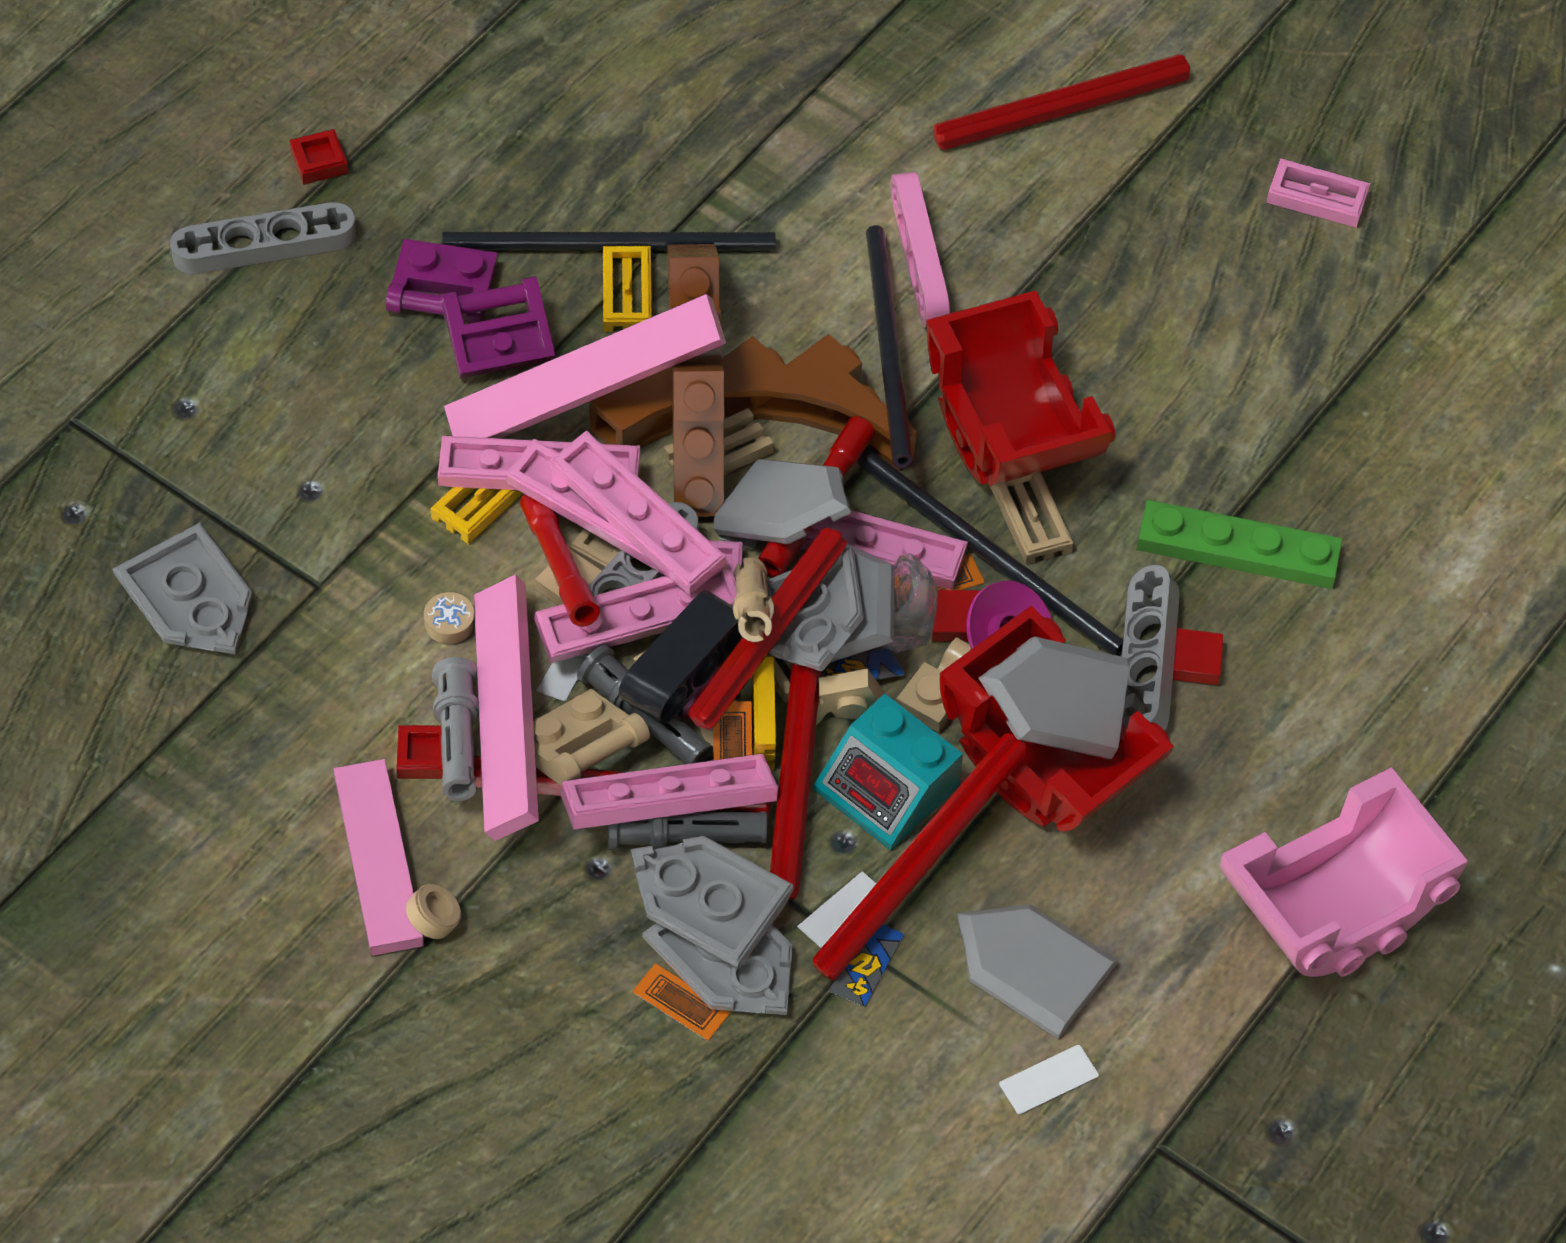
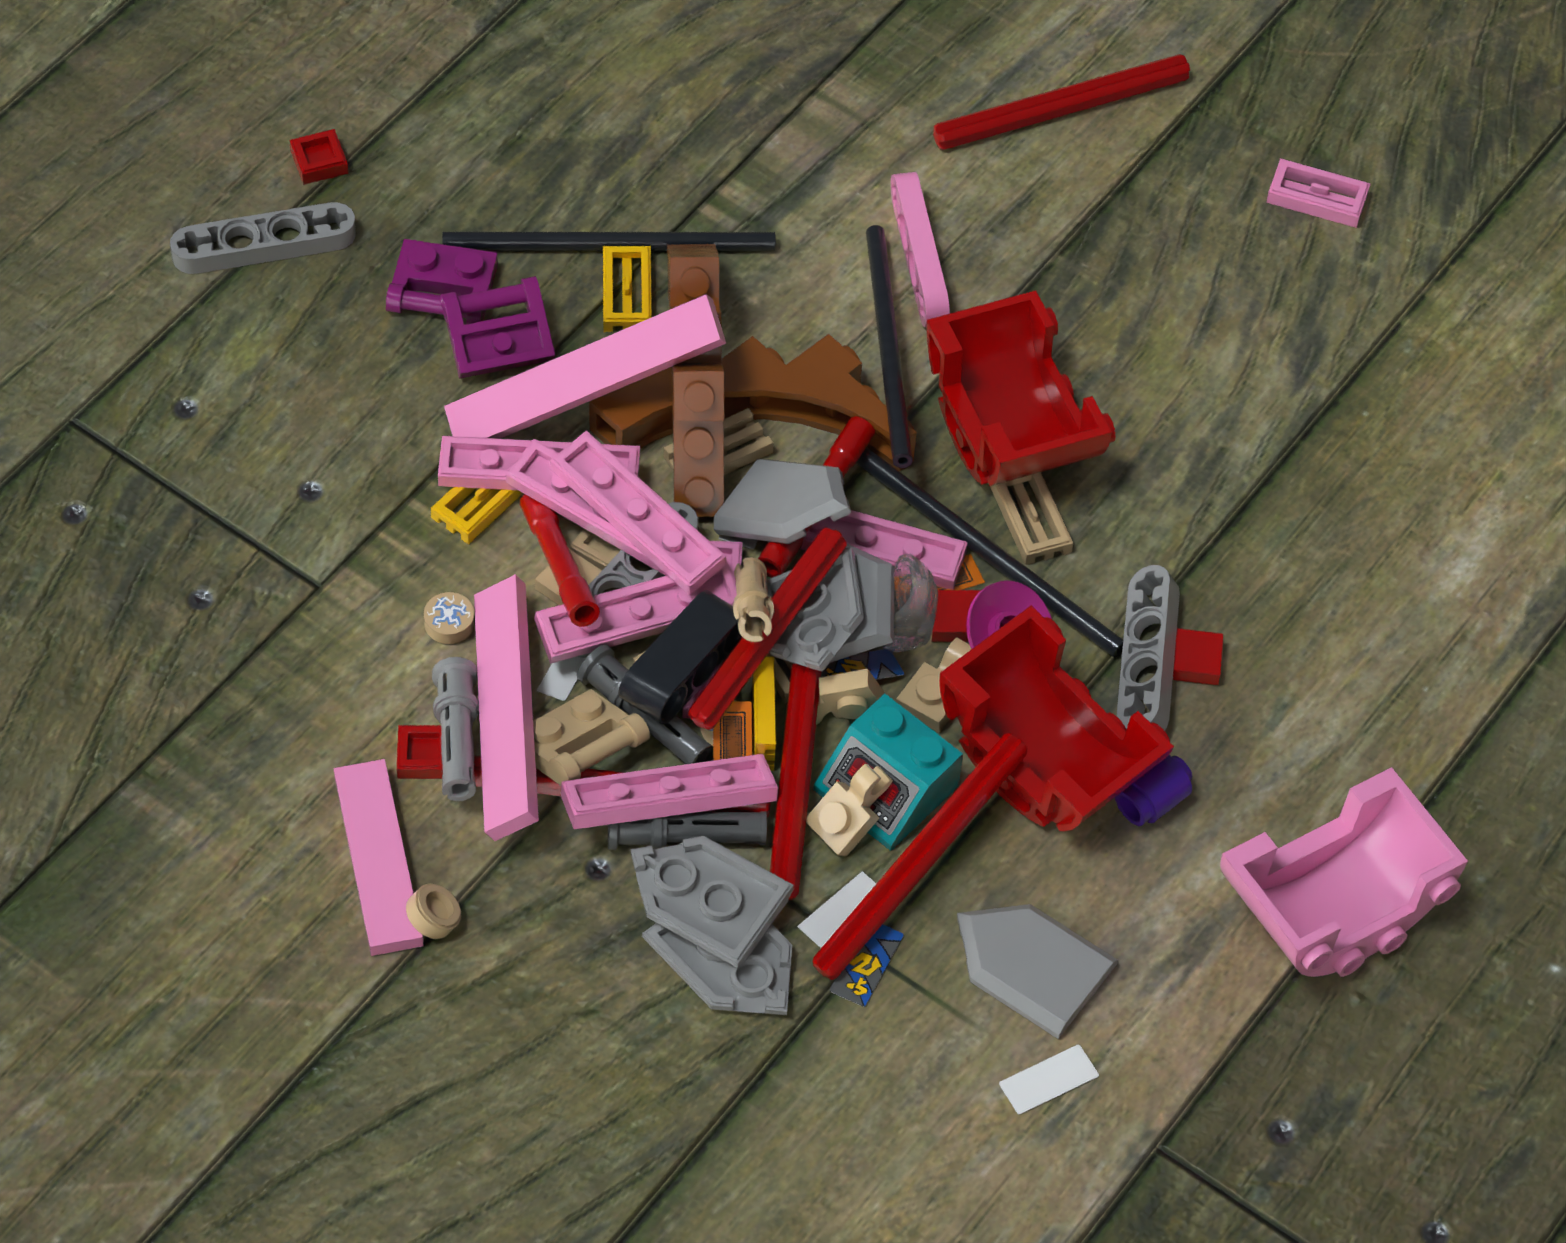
light grey tile [112,522,252,654] -> none
sticker [632,963,731,1041] -> none
light grey tile [979,637,1130,760] -> none
bright green plate [1136,500,1342,589] -> none
none -> tan plate [806,764,893,857]
none -> dark purple brick [1115,755,1193,826]

